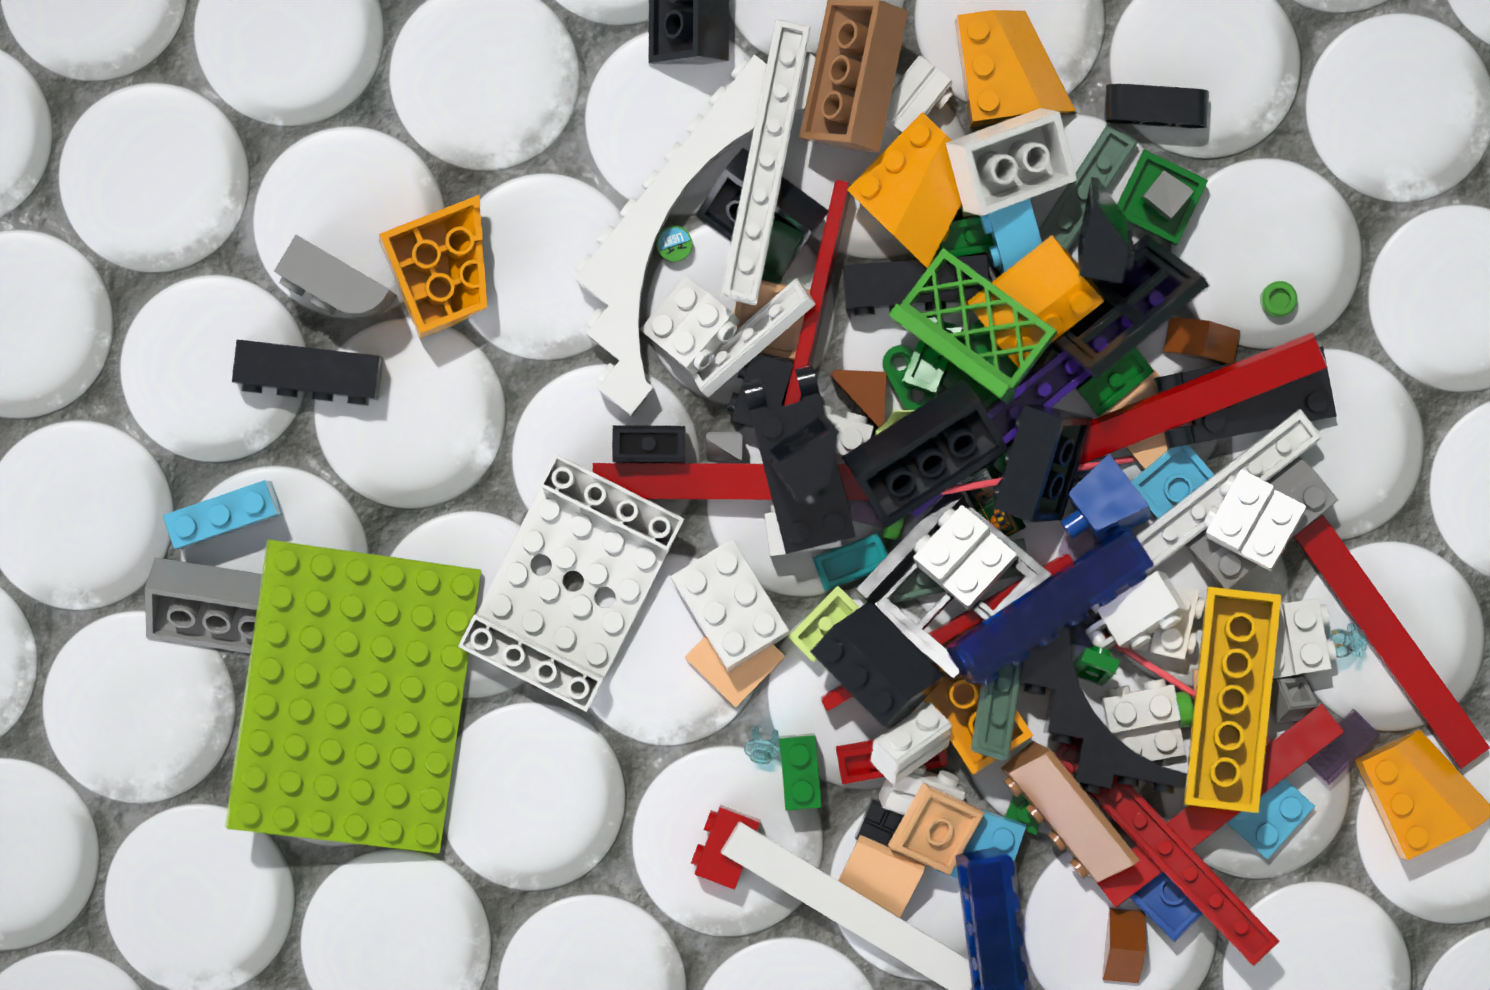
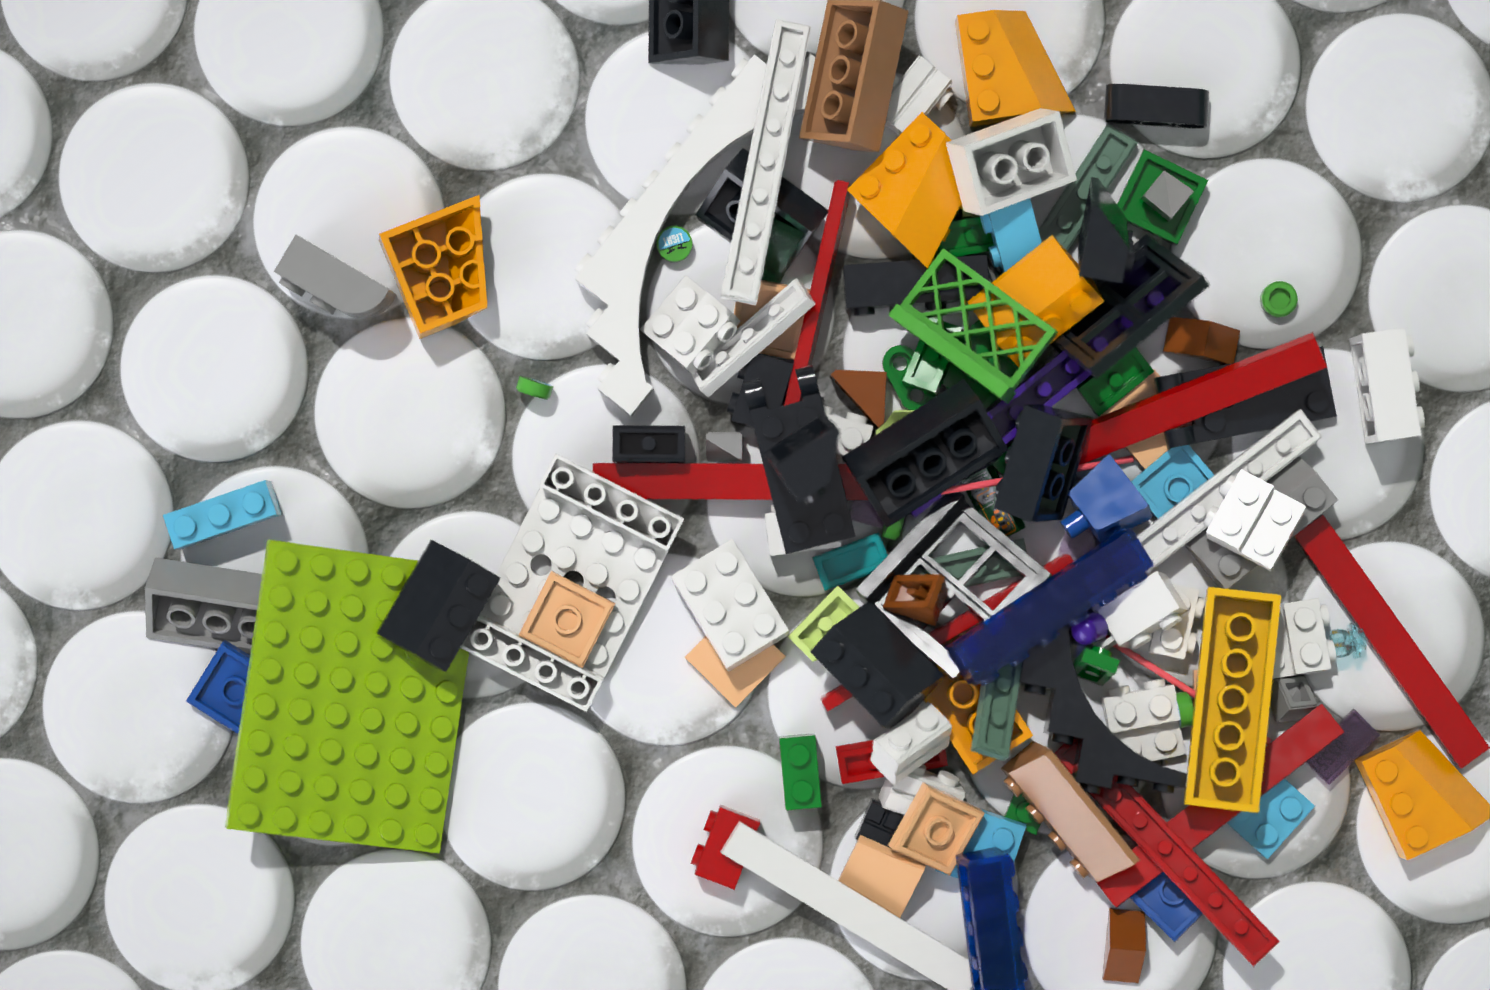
black brick [232,339,383,406] -> none
clear light blue plate [744,726,780,764] -> none
white plate [913,505,1018,611] -> none
none -> blue plate [186,640,250,734]
none -> black slope [376,540,501,672]
none -> bright green tile [516,376,554,400]
none -> light nougat tile [519,571,616,668]
none -> dark orange slope [882,574,948,626]
none -> dark purple piece [1071,612,1108,645]
none -> white brick [1349,328,1425,444]

